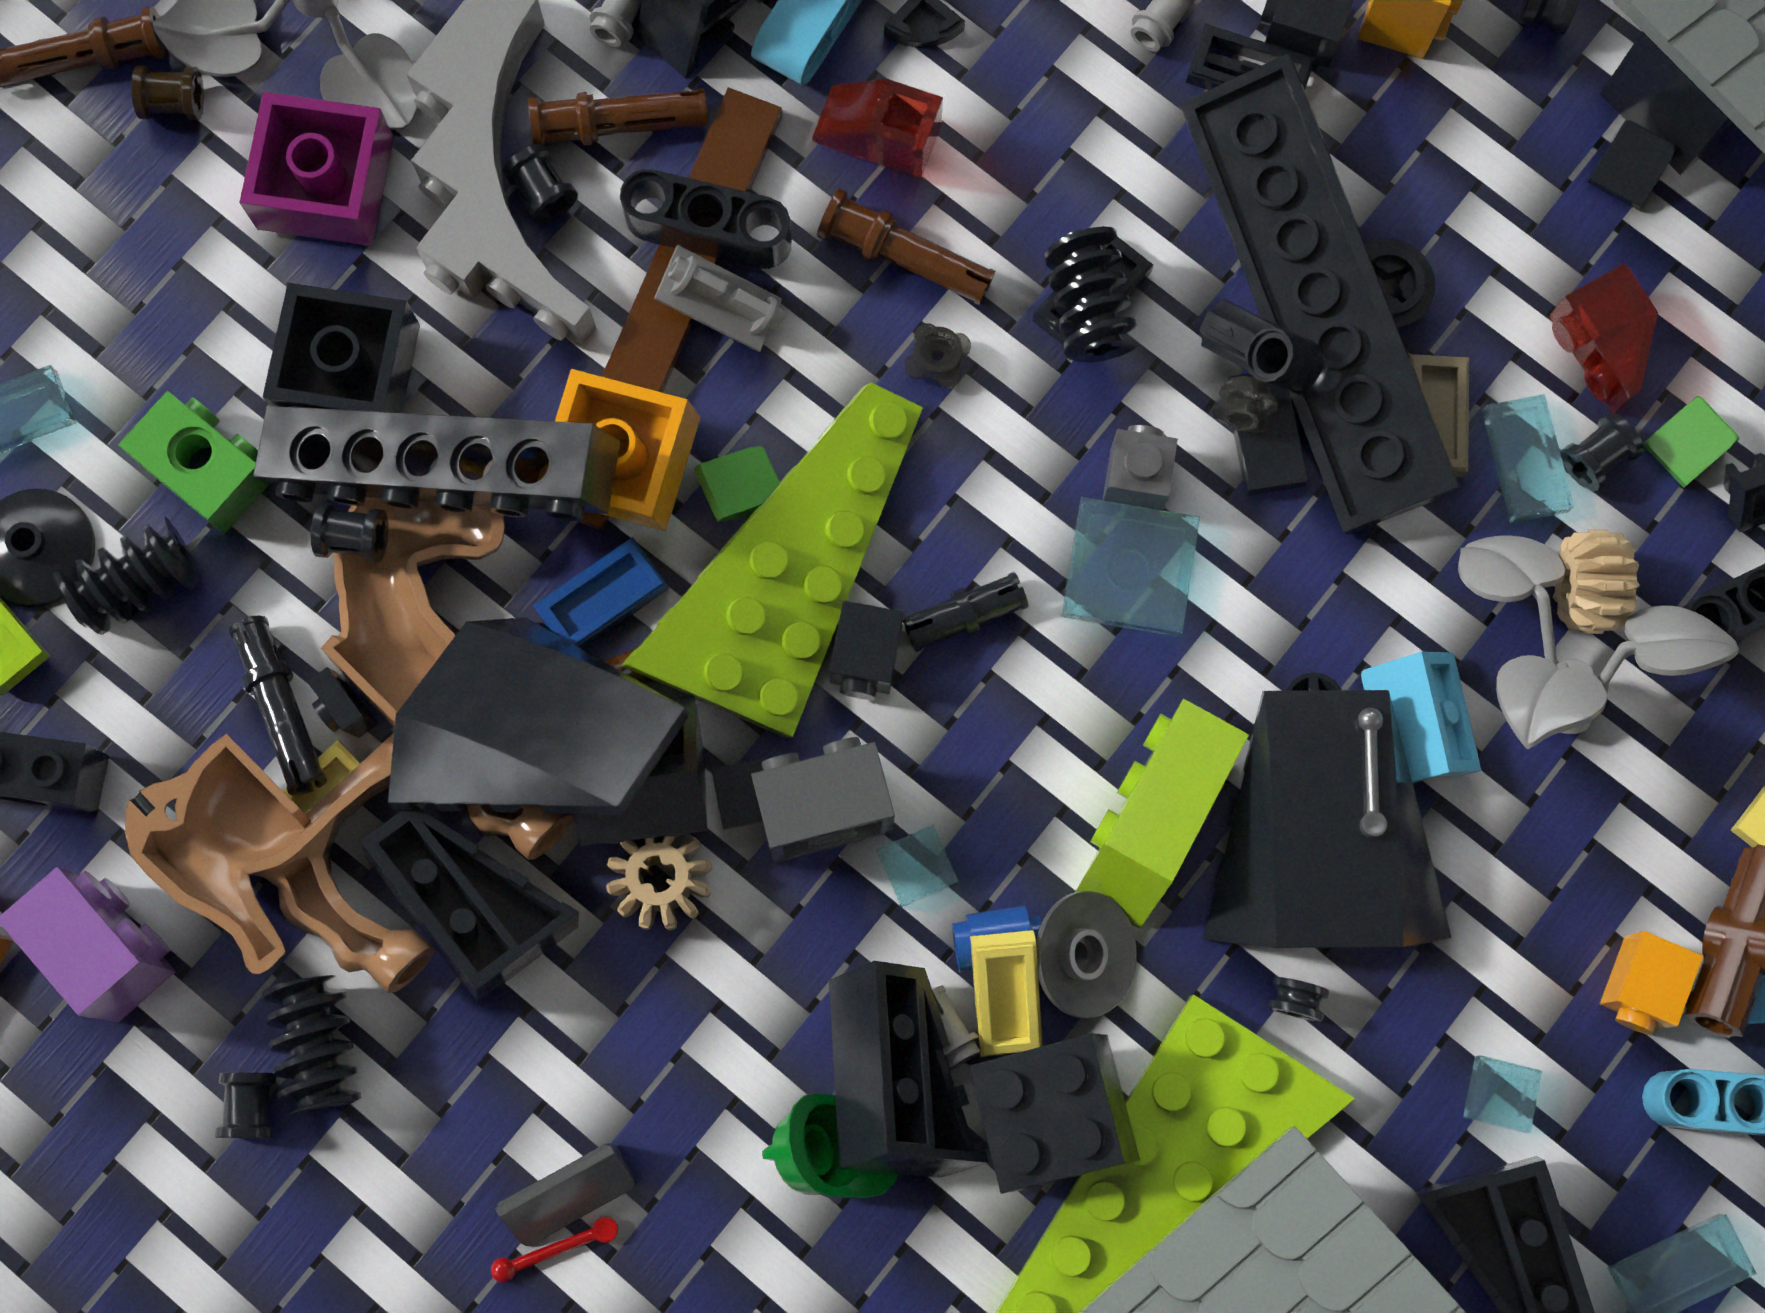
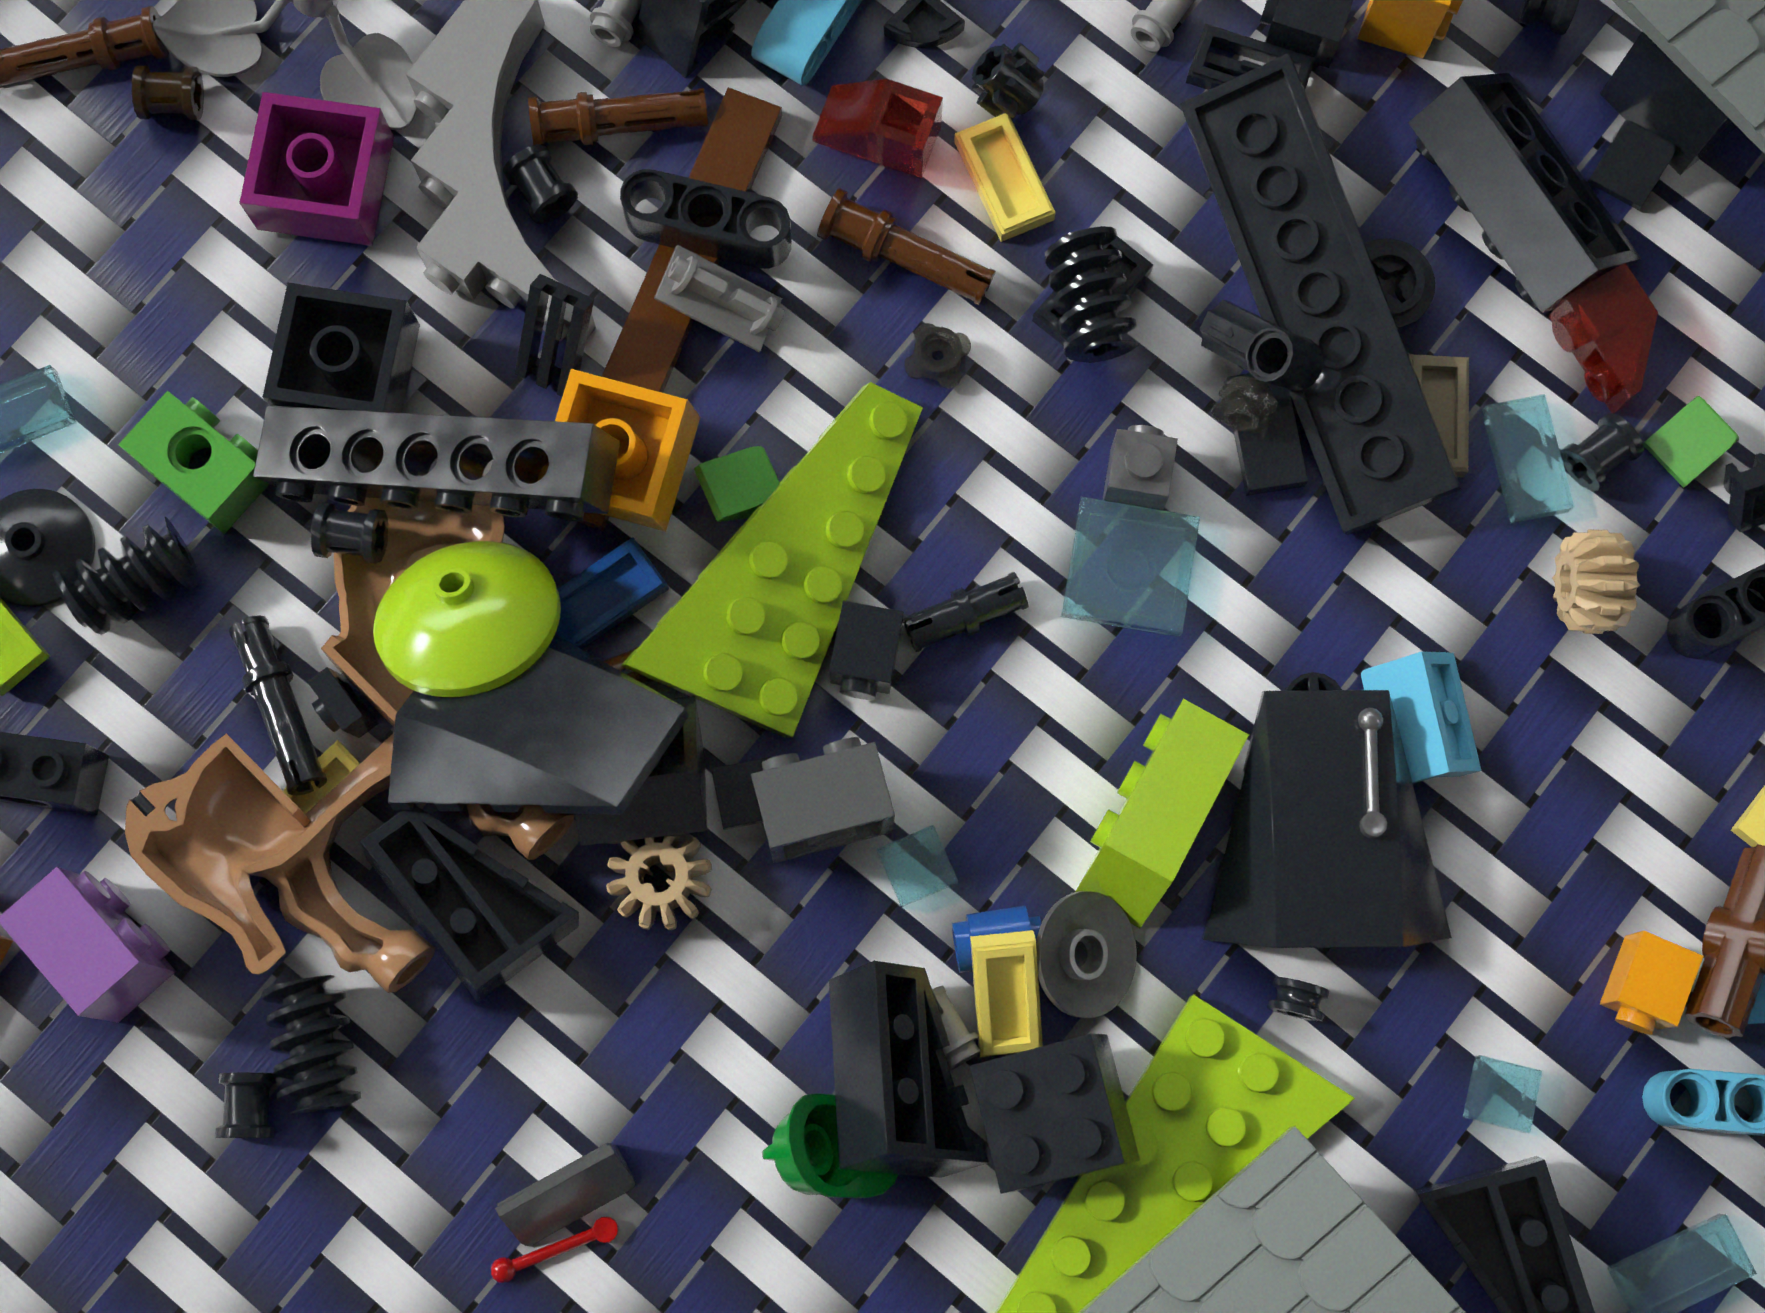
light grey plant [1458,535,1739,749] -> none
none -> lime dish [373,541,561,697]
none -> black tile [515,274,594,397]
none -> light yellow tile [954,113,1056,242]
none -> black gear [972,42,1044,118]
none -> black slope [1408,73,1642,313]

